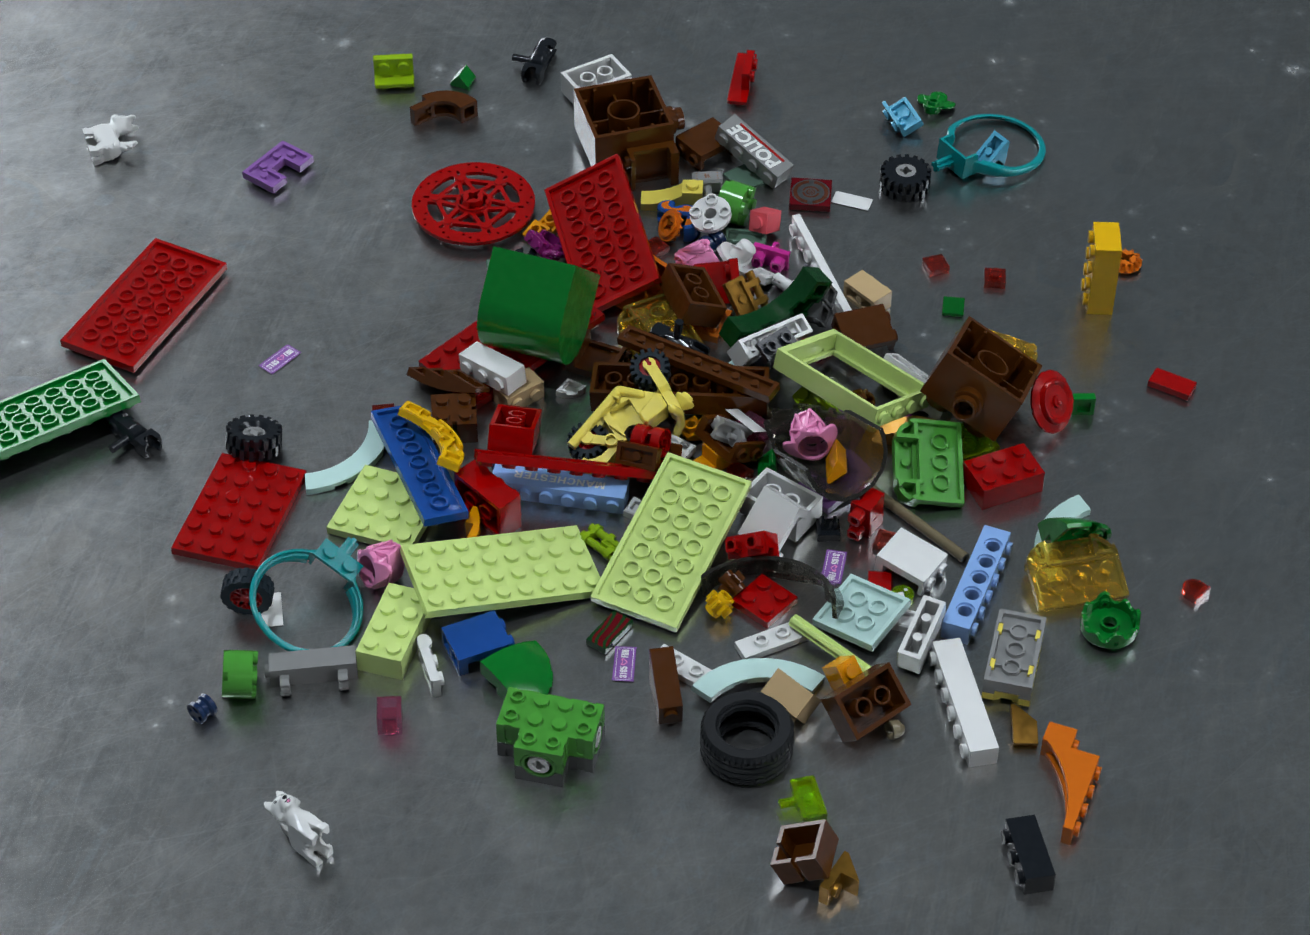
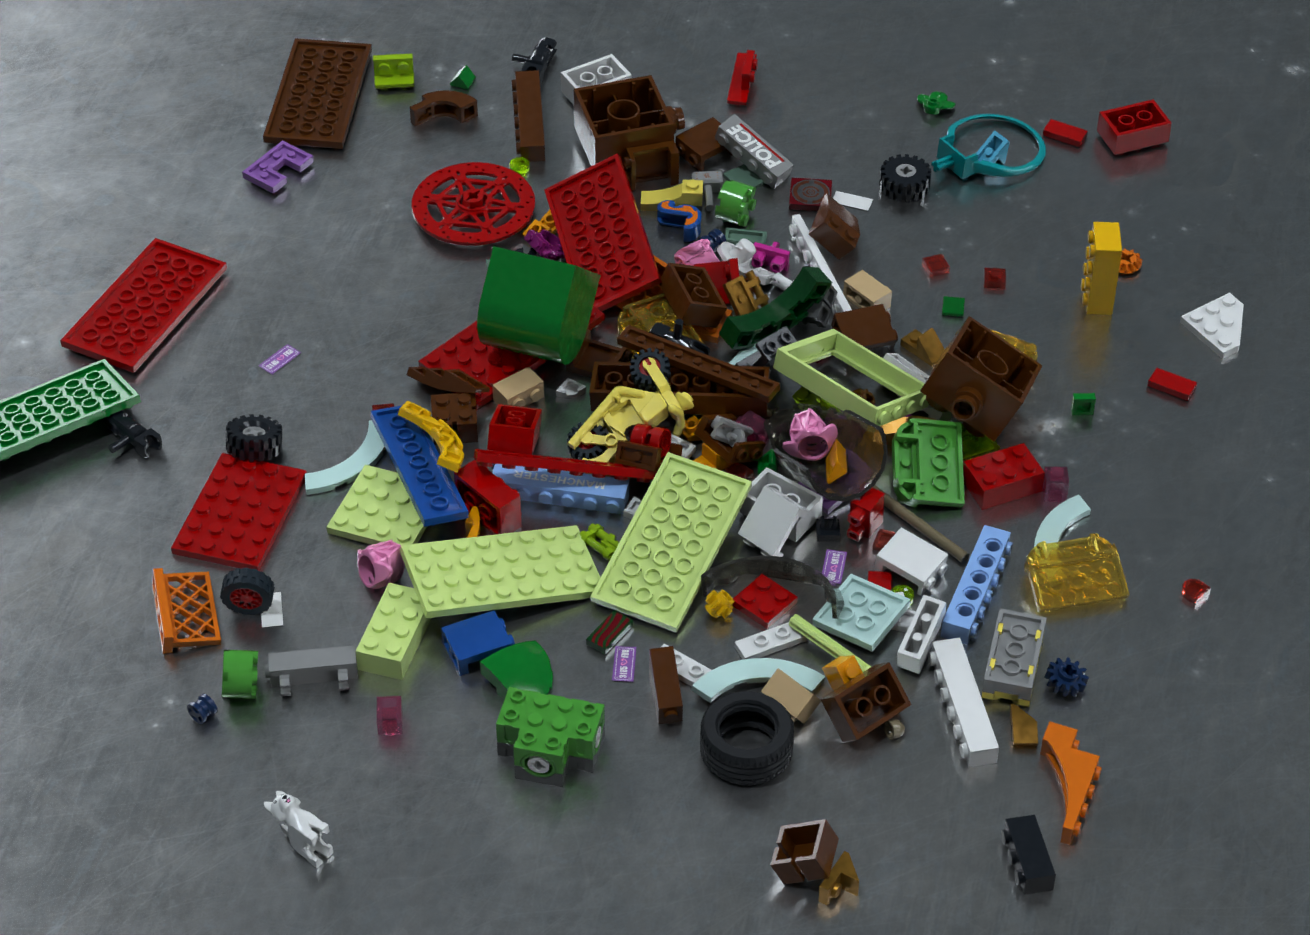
white animal [82,114,139,166] -> none
teal brick [249,537,363,651] -> none
white hinge [416,633,445,698] -> none
white brick [459,341,527,396] -> none
clear red tile [648,236,670,258] -> none
orange gear [658,209,684,243] -> none
white plate [689,193,732,234] -> none
reddish brown gear [717,569,746,598] -> none
red hips [725,531,779,563] -> none
white sticker [726,409,766,432] -> none
white brick [727,313,813,366] -> none
coral brick [749,206,782,234] -> none
clear neon green plate [778,775,828,823] -> none
medium azure bracket [882,96,924,137] -> none
red piece [1030,370,1074,434] -> none
green brick [1037,517,1112,547] -> none
green plate [1080,591,1141,649] -> none
none -> orange fence [152,568,221,654]
none -> reddish brown plate [263,38,372,149]
none -> clear neon green tile [509,157,530,176]
none -> reddish brown brick [512,70,545,162]
none -> reddish brown slope [808,194,860,260]
none -> pearl gold slope [900,328,945,367]
none -> red tile [1043,119,1088,147]
none -> clear pink brick [1043,466,1069,502]
none -> dark blue gear [1044,657,1089,697]
none -> red brick [1097,99,1172,155]
none -> white plate [1180,293,1244,359]

